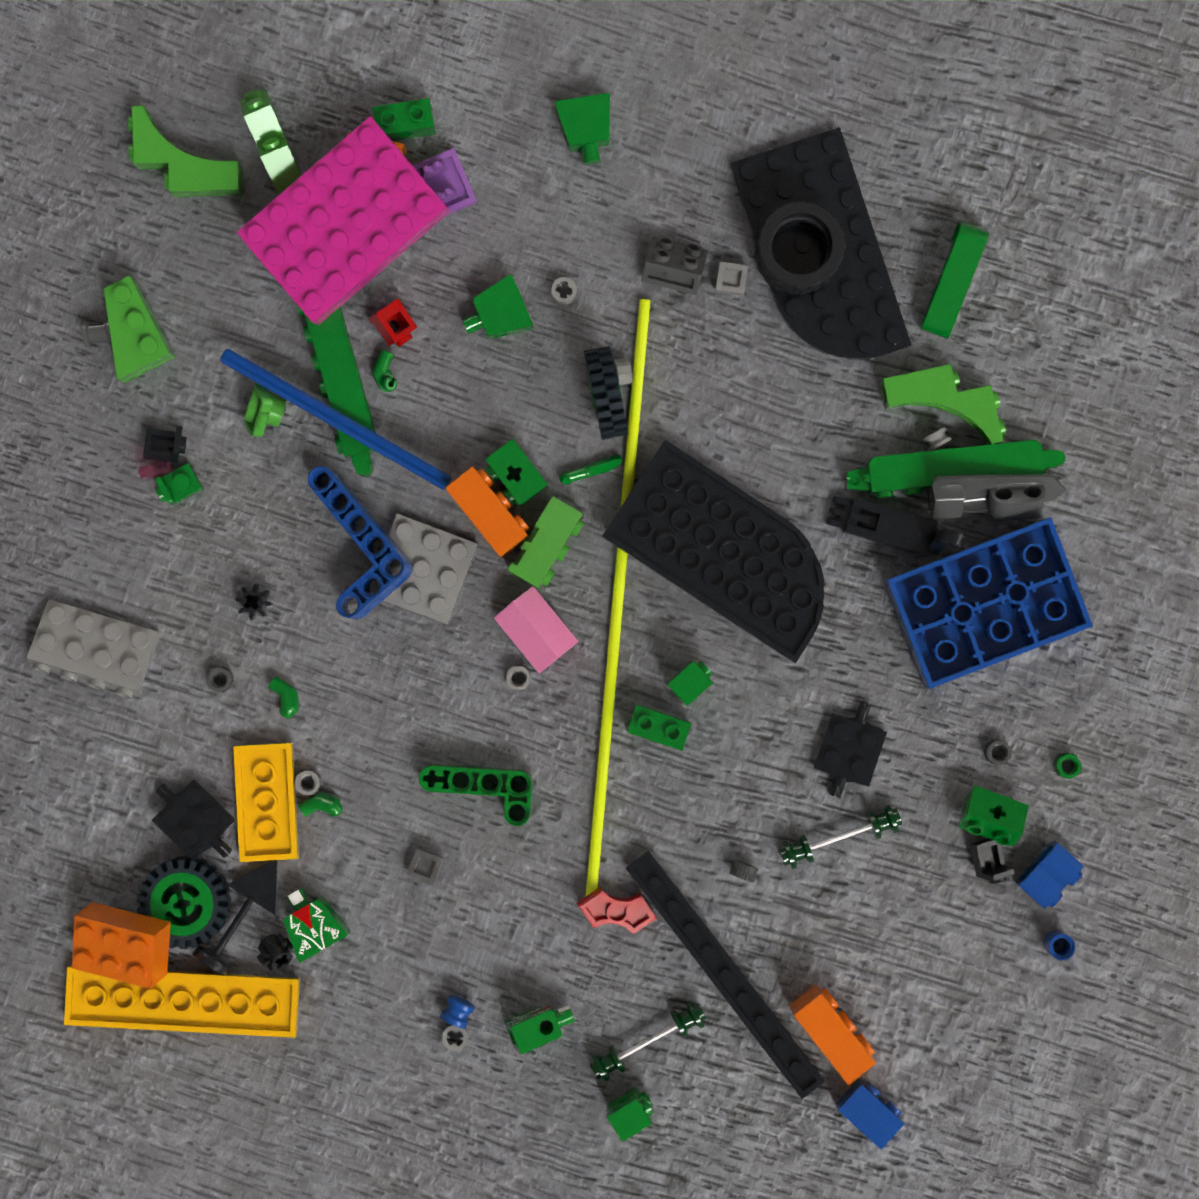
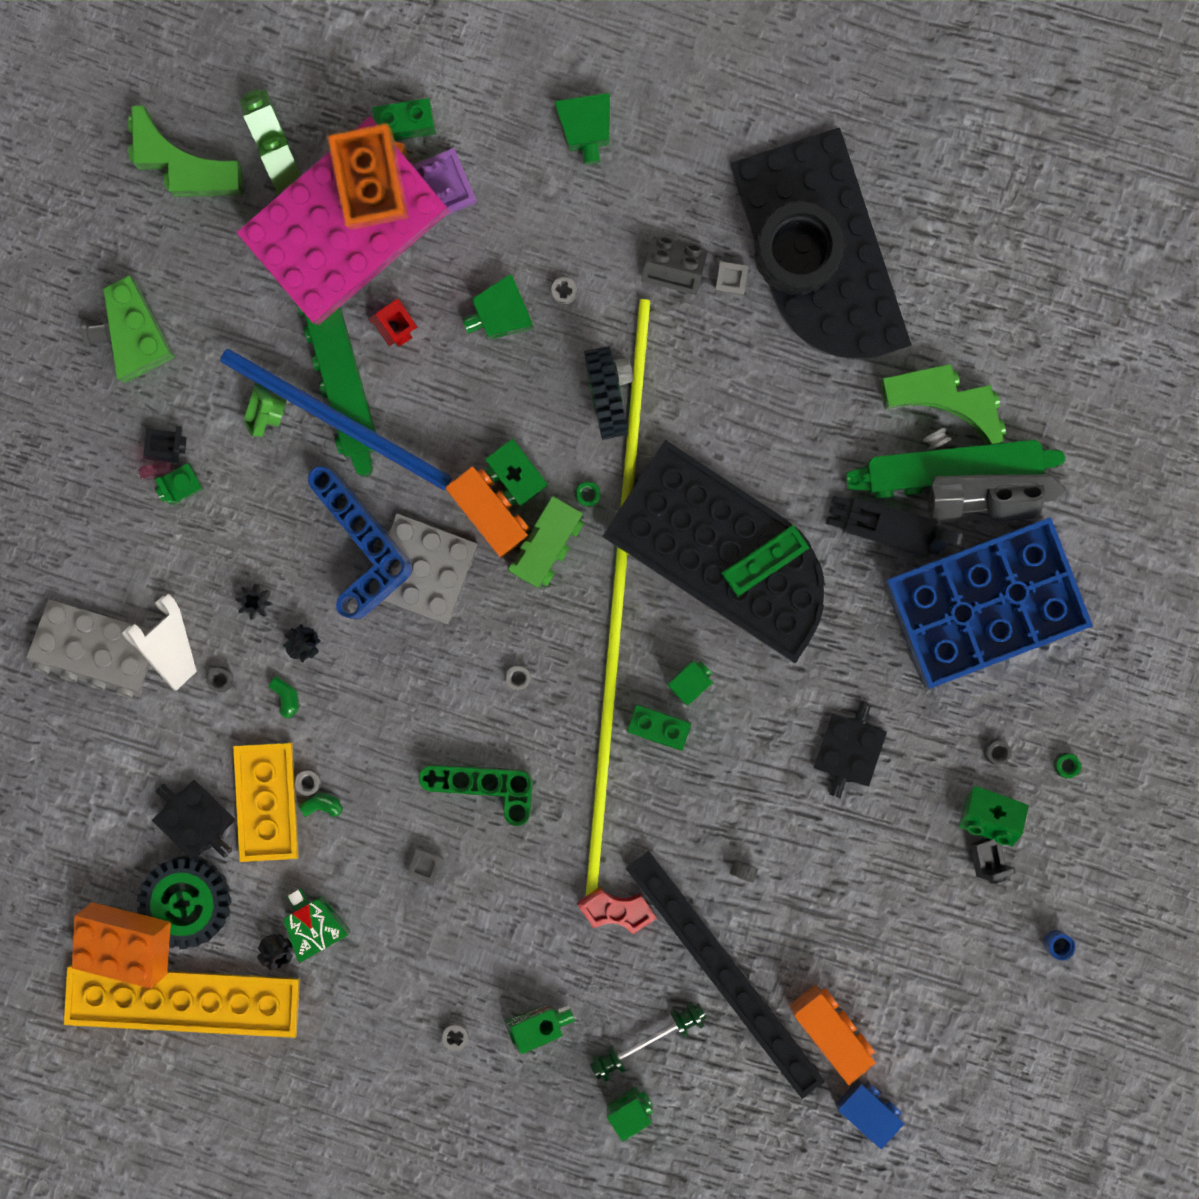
black piece [192,860,278,975] -> none
green arm [372,349,397,393] -> none
blue wheel [440,995,475,1029] -> none
bright pink piece [494,586,579,674] -> none
green piece [559,455,622,485] -> none
dark green axle [779,805,902,869] -> none
green beam [920,220,989,339] -> none
blue brick [1015,840,1084,909] -> none
none -> white flag [121,594,197,691]
none -> black gear [283,624,321,662]
none -> orange brick [328,124,409,230]
none -> green axle [575,481,601,507]
none -> green tile [721,524,809,597]

